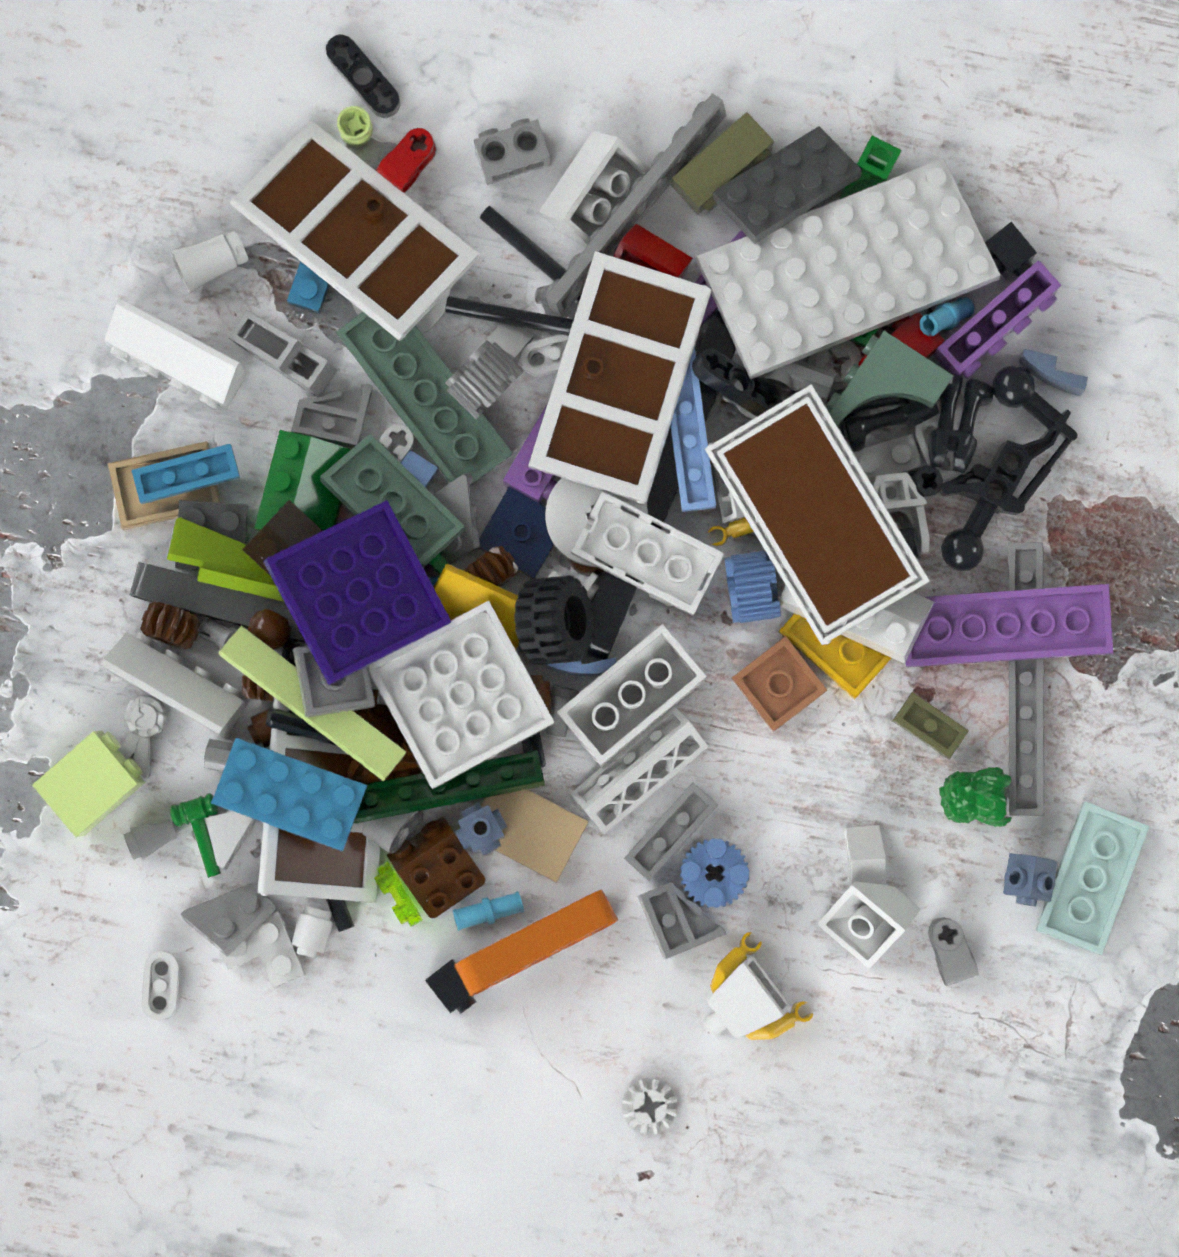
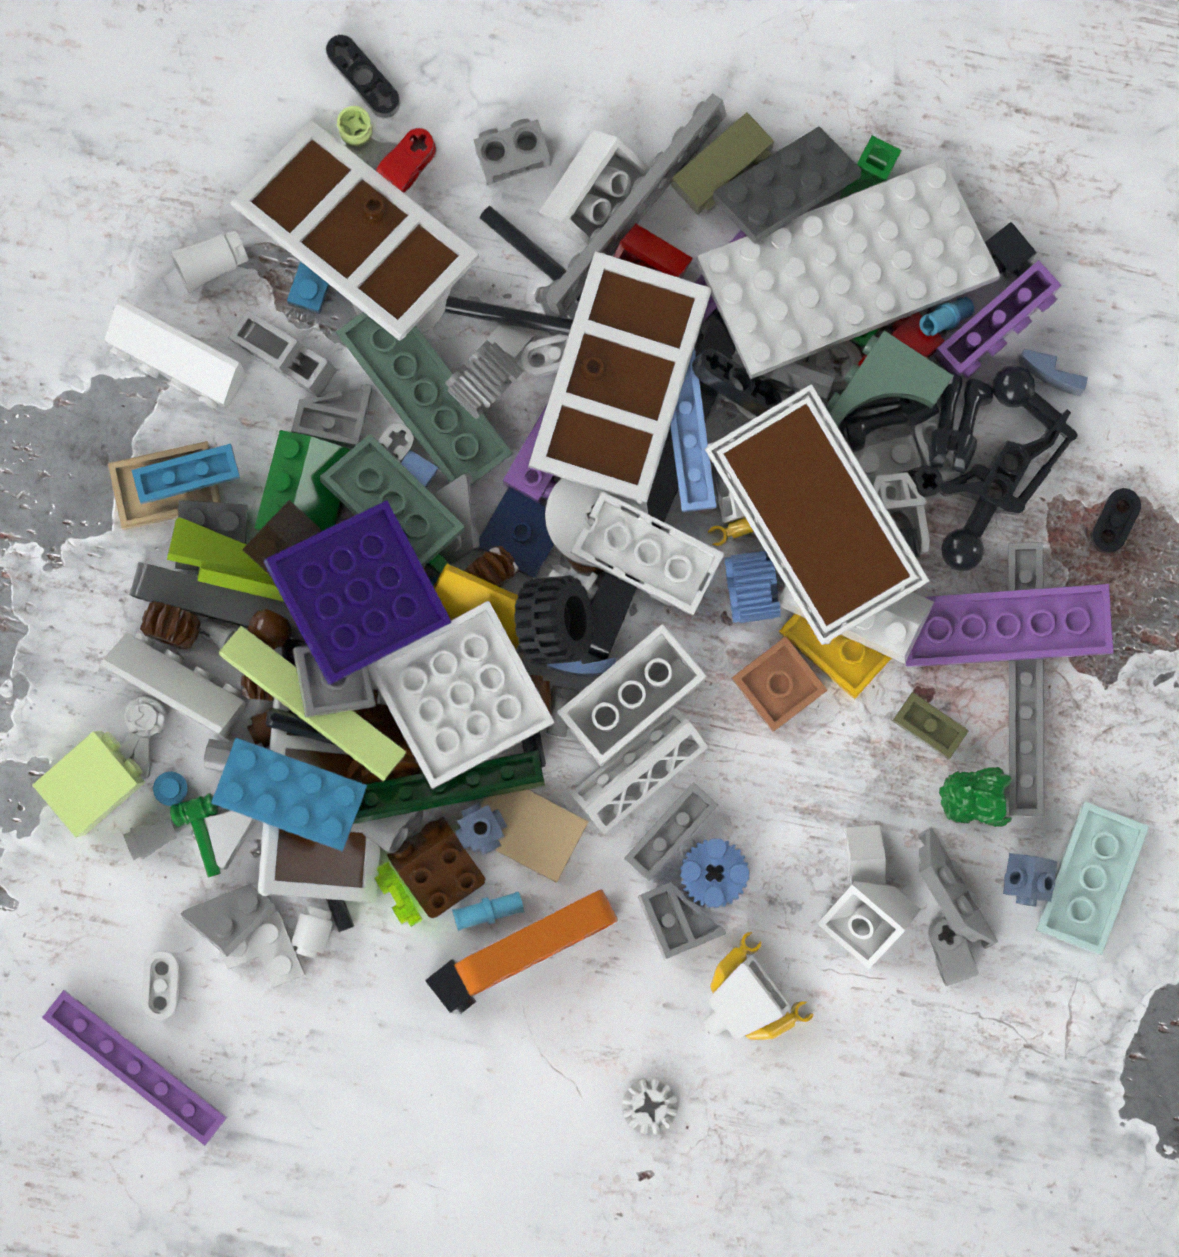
none -> medium lavender plate [42,990,228,1146]
none -> dark azure plate [153,771,188,806]
none -> light grey wing [918,827,998,949]
none -> black plate [1090,488,1141,554]

